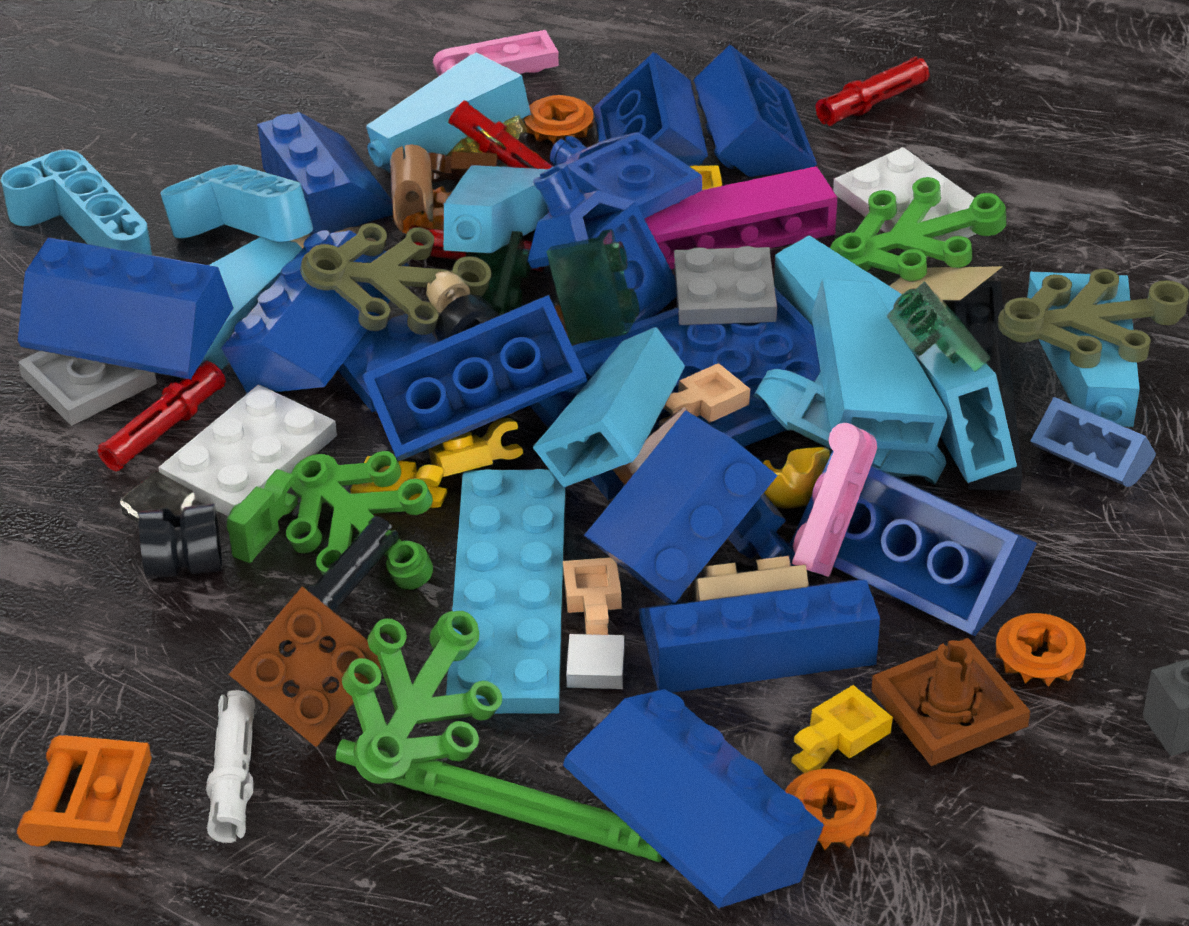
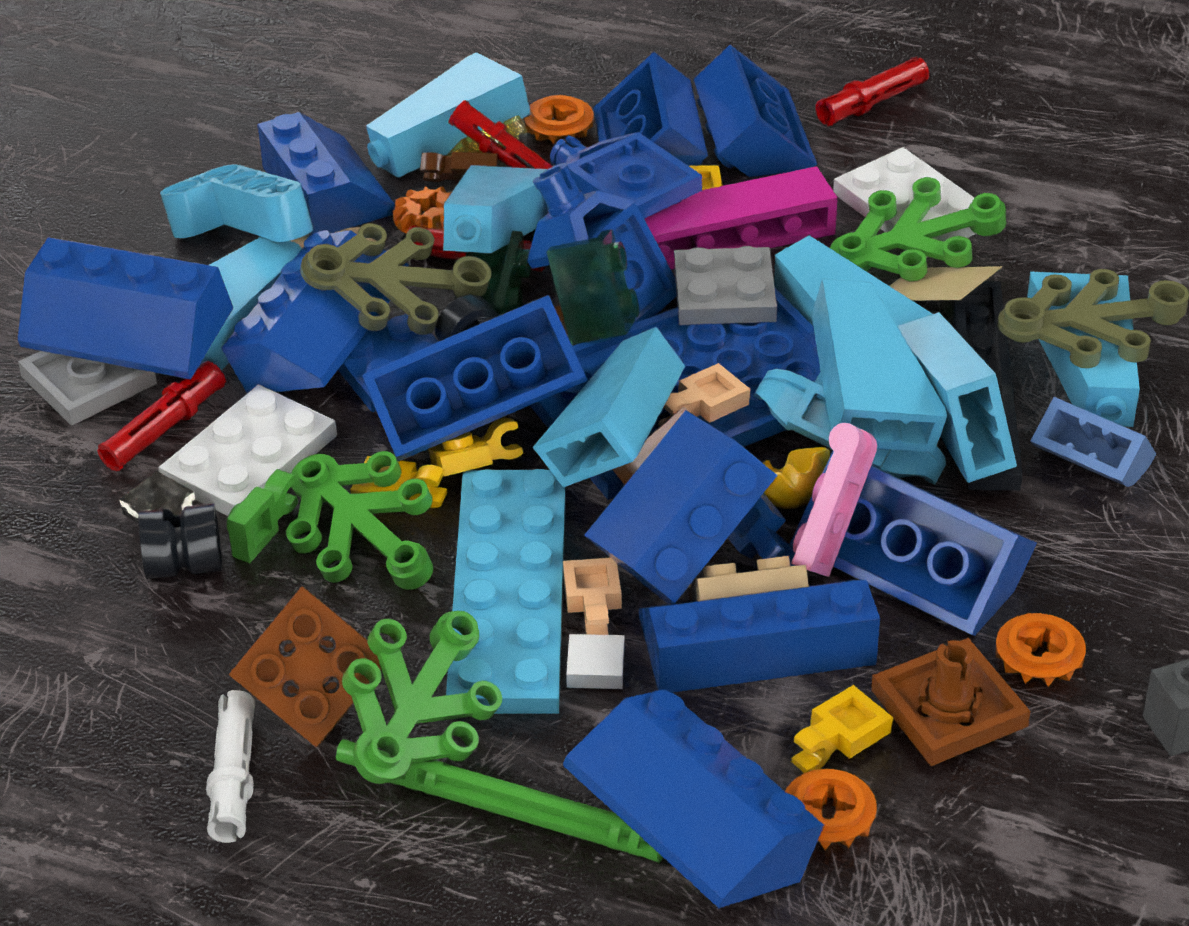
medium azure beam [1,150,152,255] -> none
orange plate [17,735,152,847] -> none
black pin [280,516,399,654] -> none
medium nougat piece [390,144,433,232] -> none
tan hinge [426,271,470,313] -> none
bright pink plate [433,30,559,75] -> none
clear green bracket [887,281,991,372] -> none

